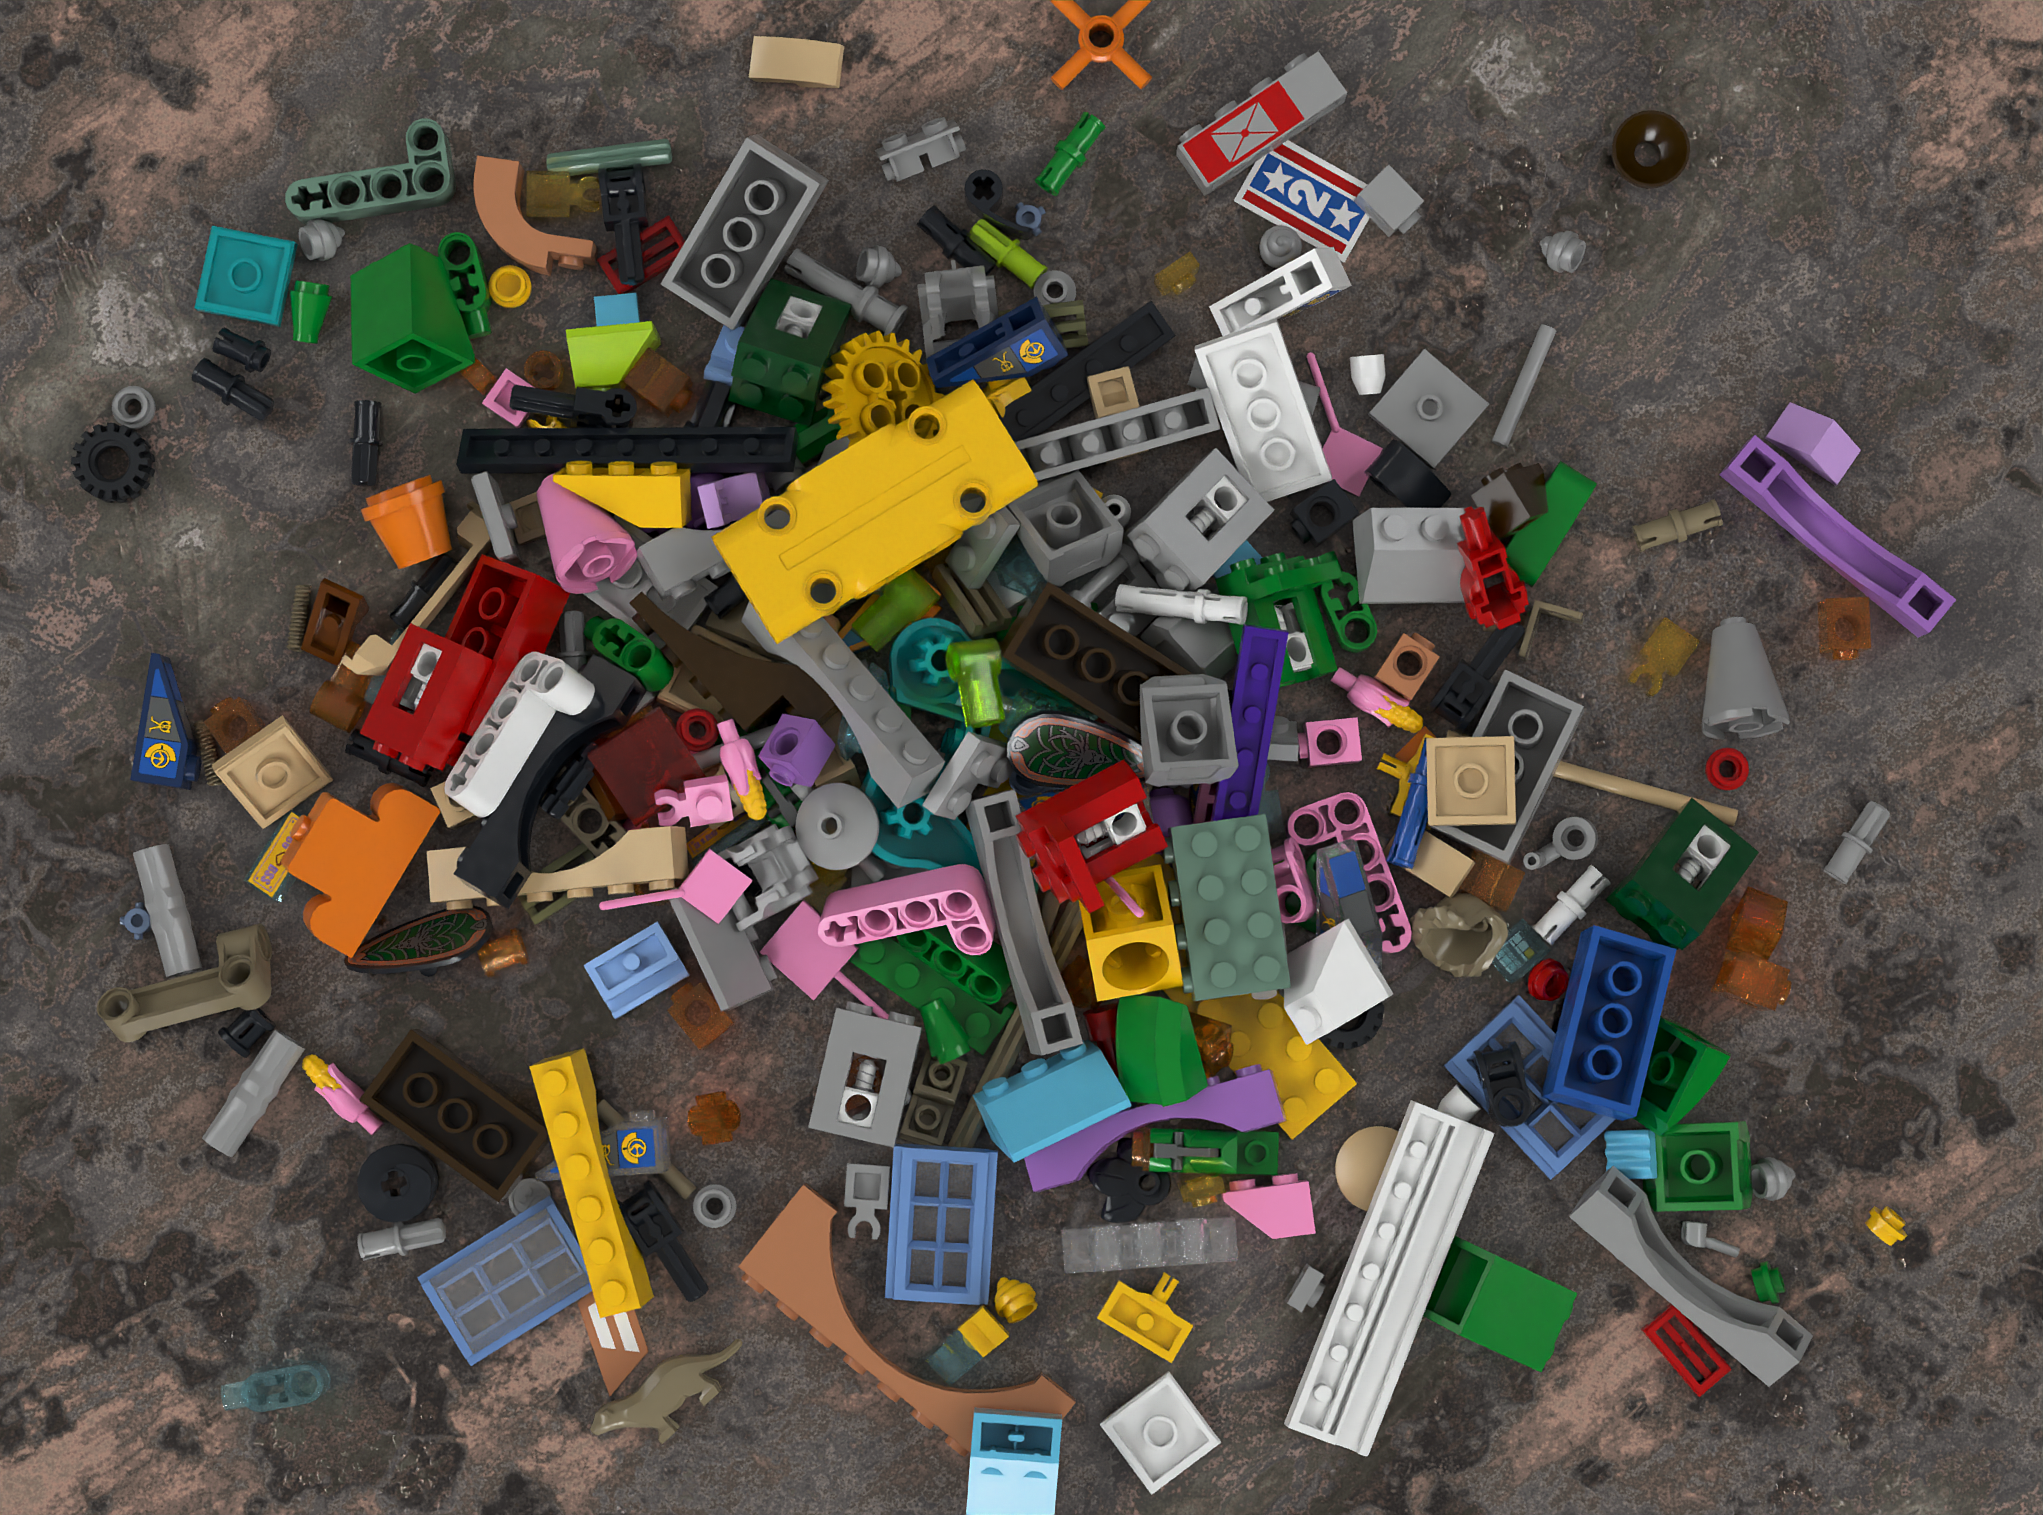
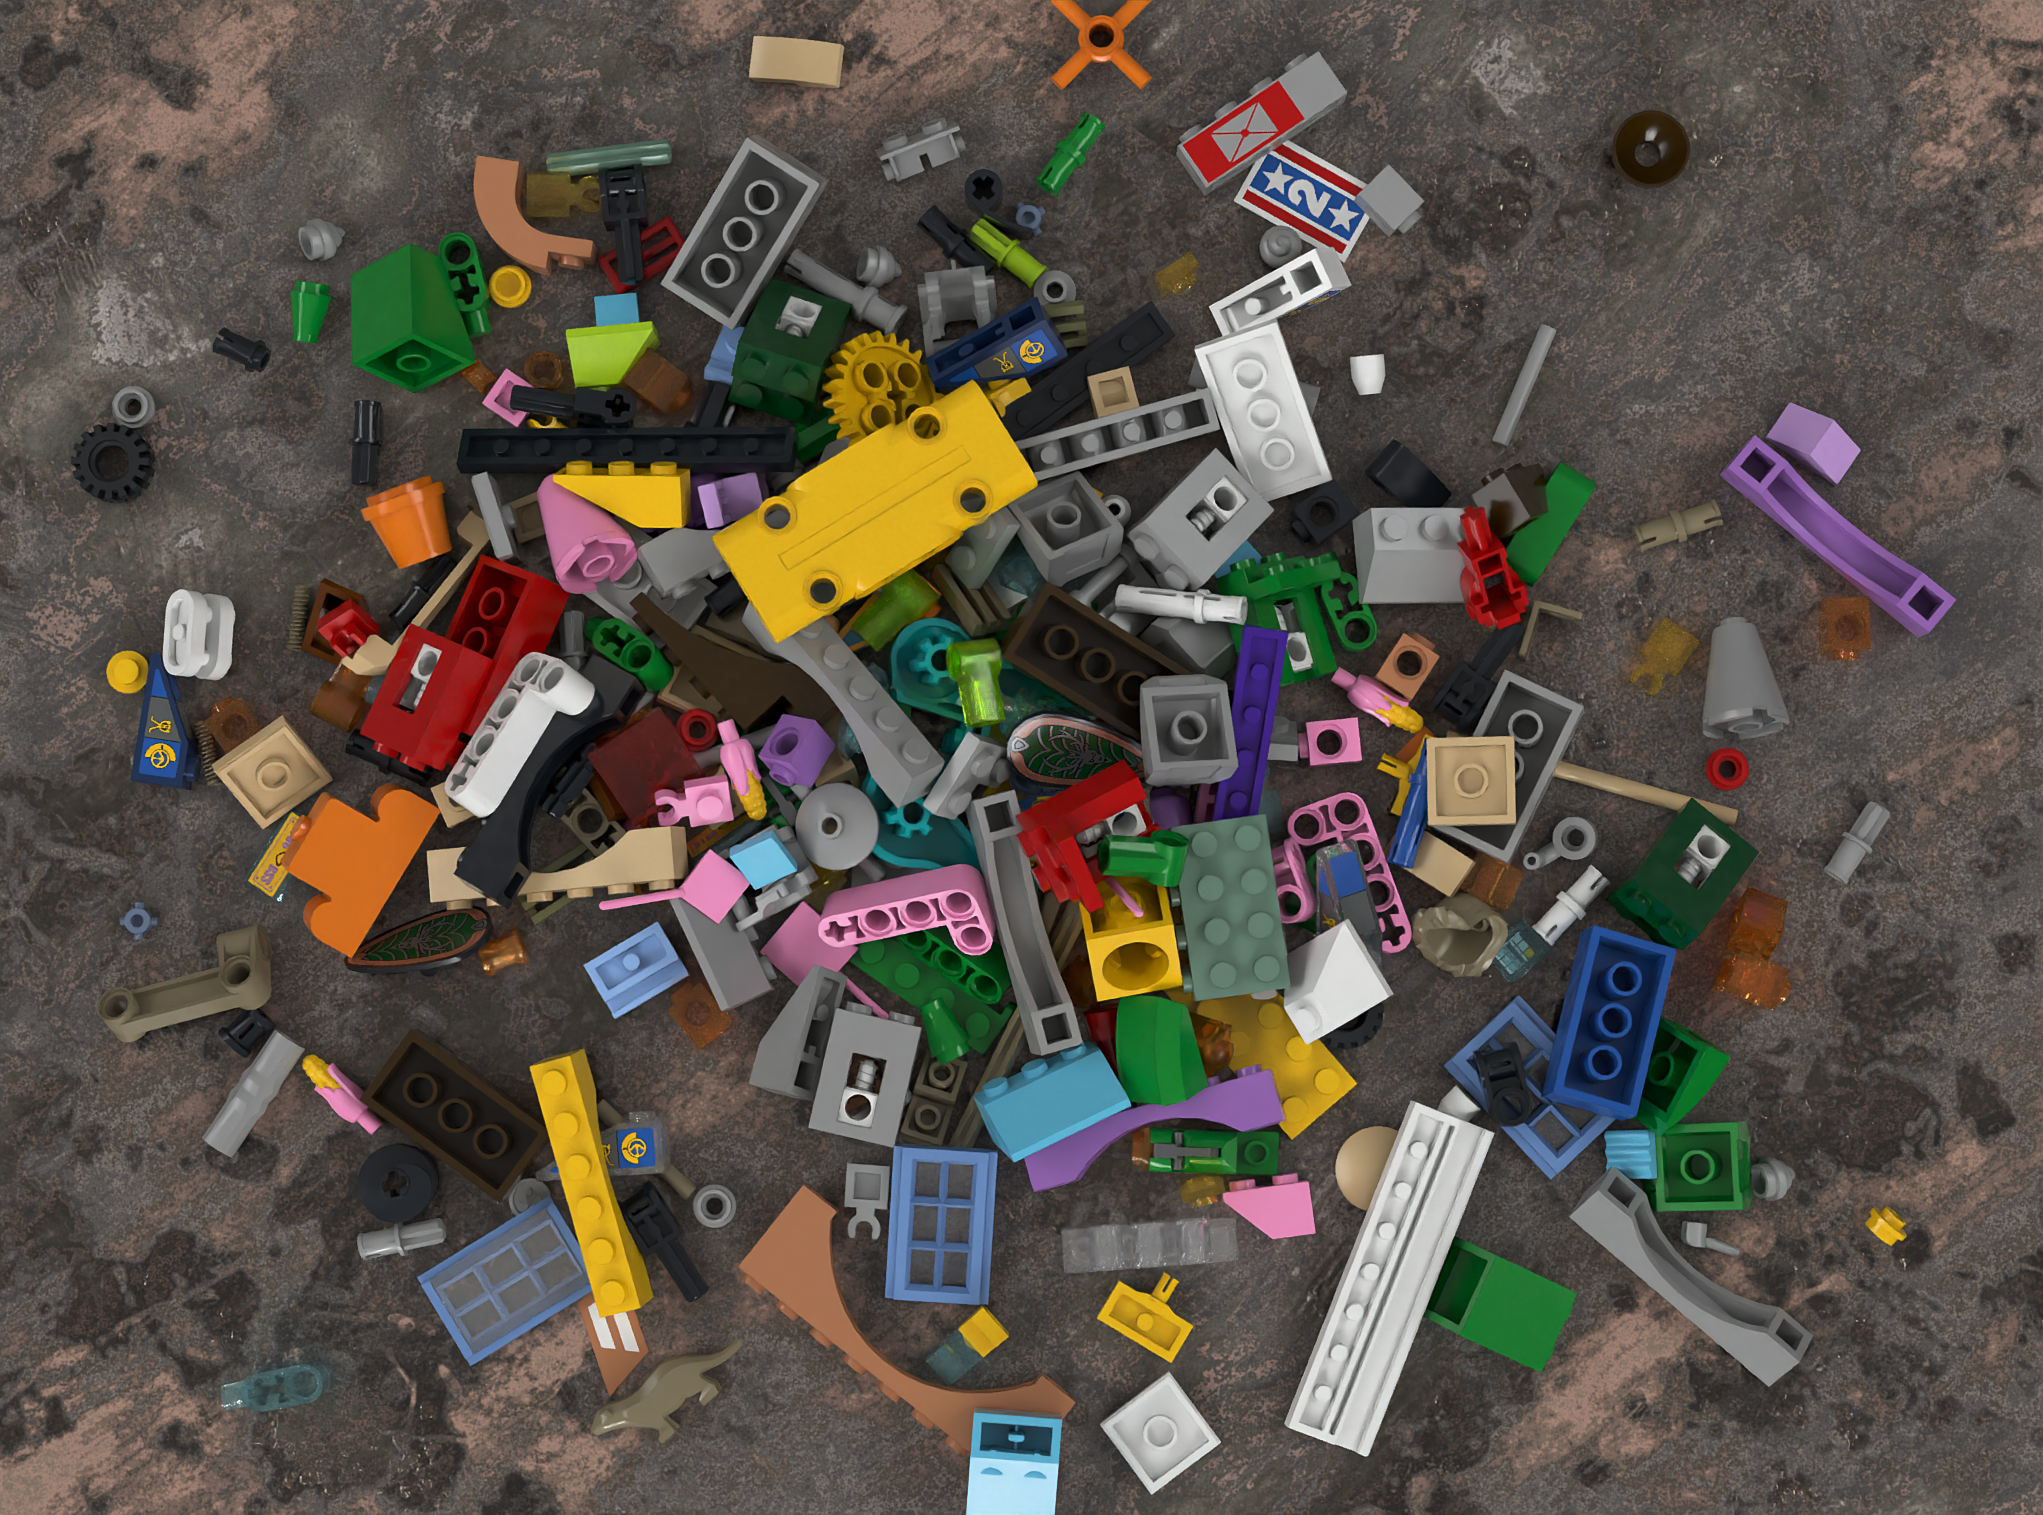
light grey axle [133,844,202,978] -> none
black axle [191,358,274,421] -> none
teal plate [195,226,298,327] -> none
sand green beam [285,118,456,224] -> none
clear orange gear [687,1091,741,1146] -> none
yellow plate [995,1277,1038,1323] -> none
black plate [1086,1138,1171,1223] -> none
light grey plate [1284,1263,1326,1312] -> none
bright pink piece [1306,352,1383,497] -> none
light grey plate [1368,349,1489,470] -> none
red plate [1528,958,1569,1001] -> none
light grey plate [1540,231,1586,273] -> none
red tile [1640,1304,1732,1397] -> none
green plate [1751,1261,1786,1304] -> none
none -> yellow plate [106,651,149,694]
none -> white brick [163,589,235,681]
none -> red tile [317,598,379,658]
none -> medium azure piece [729,830,798,890]
none -> light grey slope [749,965,848,1101]
none -> green piece [1097,830,1190,887]

